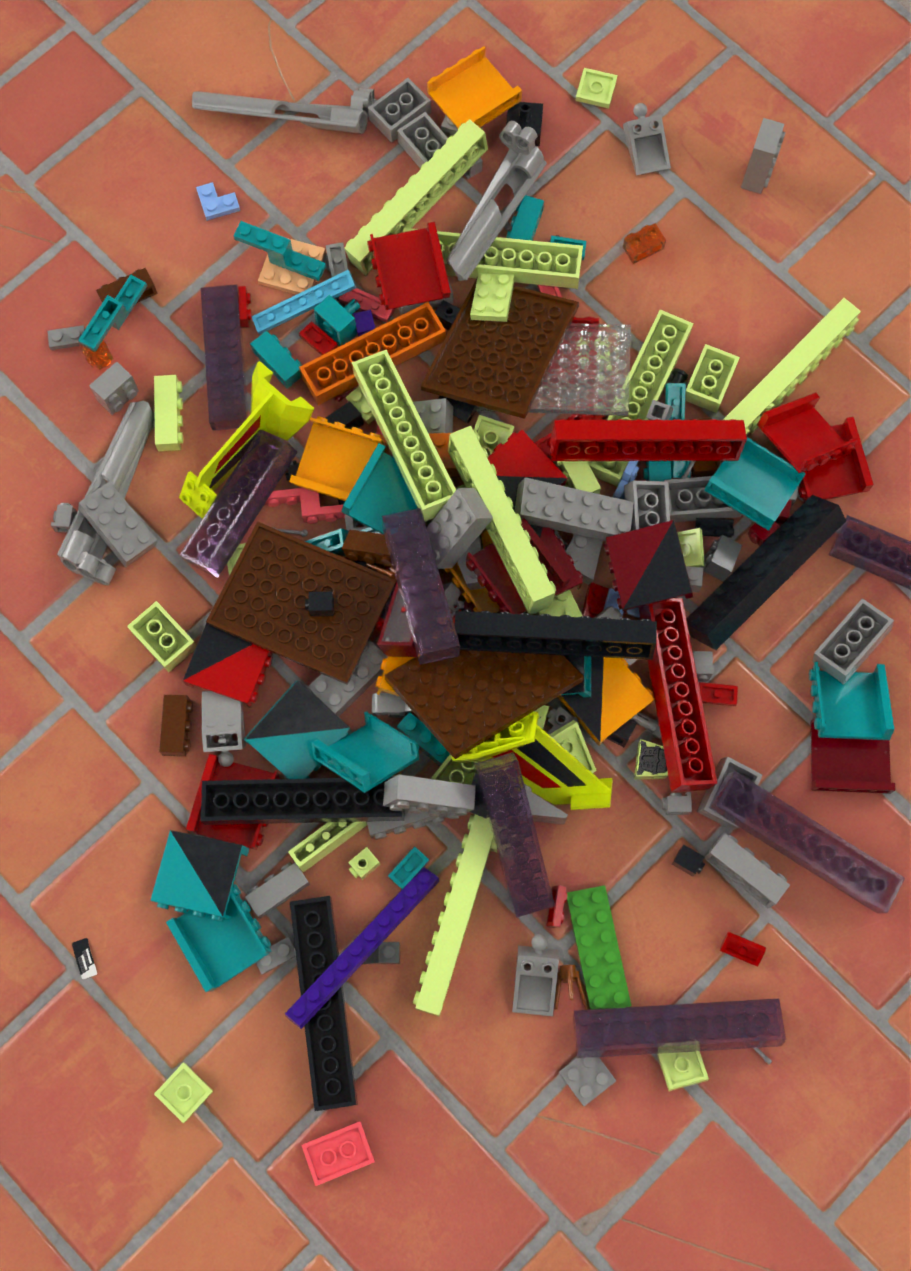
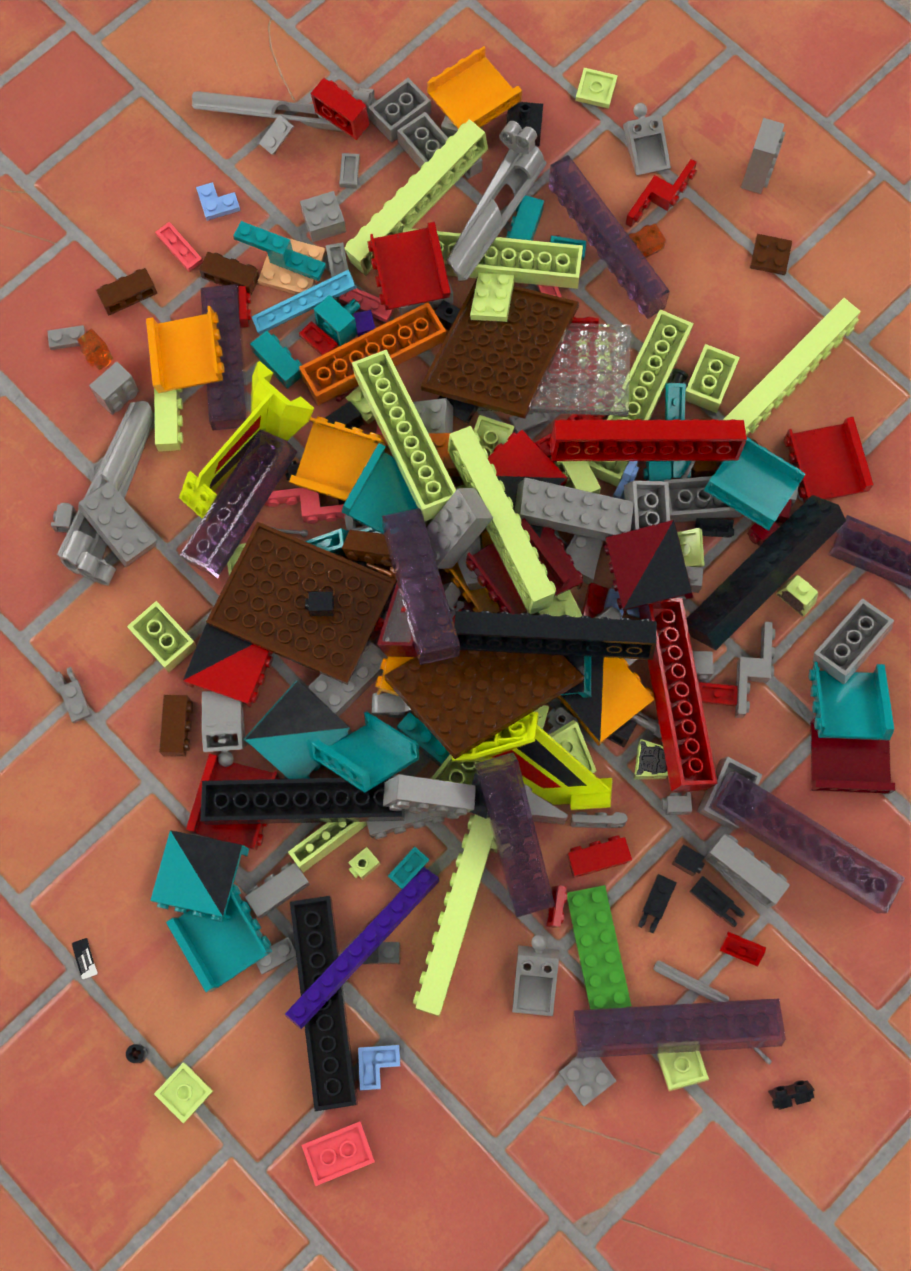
teal bracket [78,275,147,352] -> none
dark orange plant [554,965,590,1012] -> none
light grey brick [646,400,674,420] -> none
dark grey brick [704,535,742,582] -> none
red panel [757,393,858,473] -> none
none -> light grey hinge [55,667,92,723]
none -> black bush [126,1044,148,1063]
none -> light orange panel [146,306,225,393]
none -> coral plate [155,222,203,272]
none -> reddish brown brick [199,252,259,295]
none -> light grey plate [259,115,295,155]
none -> light grey brick [300,191,346,242]
none -> red brick [311,78,370,140]
none -> light grey tile [339,153,360,188]
none -> light blue plate [358,1045,400,1090]
none -> light grey plate [509,404,550,433]
none -> clear purple brick [548,155,670,319]
none -> red brick [566,835,632,878]
none -> light grey hinge [570,812,628,828]
none -> red bracket [625,159,697,227]
none -> black hinge [638,874,677,934]
none -> light grey axle [653,961,729,1007]
none -> black hinge [689,876,745,927]
none -> light grey bracket [735,622,775,718]
none -> reddish brown plate [750,234,792,275]
none -> black hinge [768,1080,814,1110]
none -> yellowish green torso [776,575,818,617]

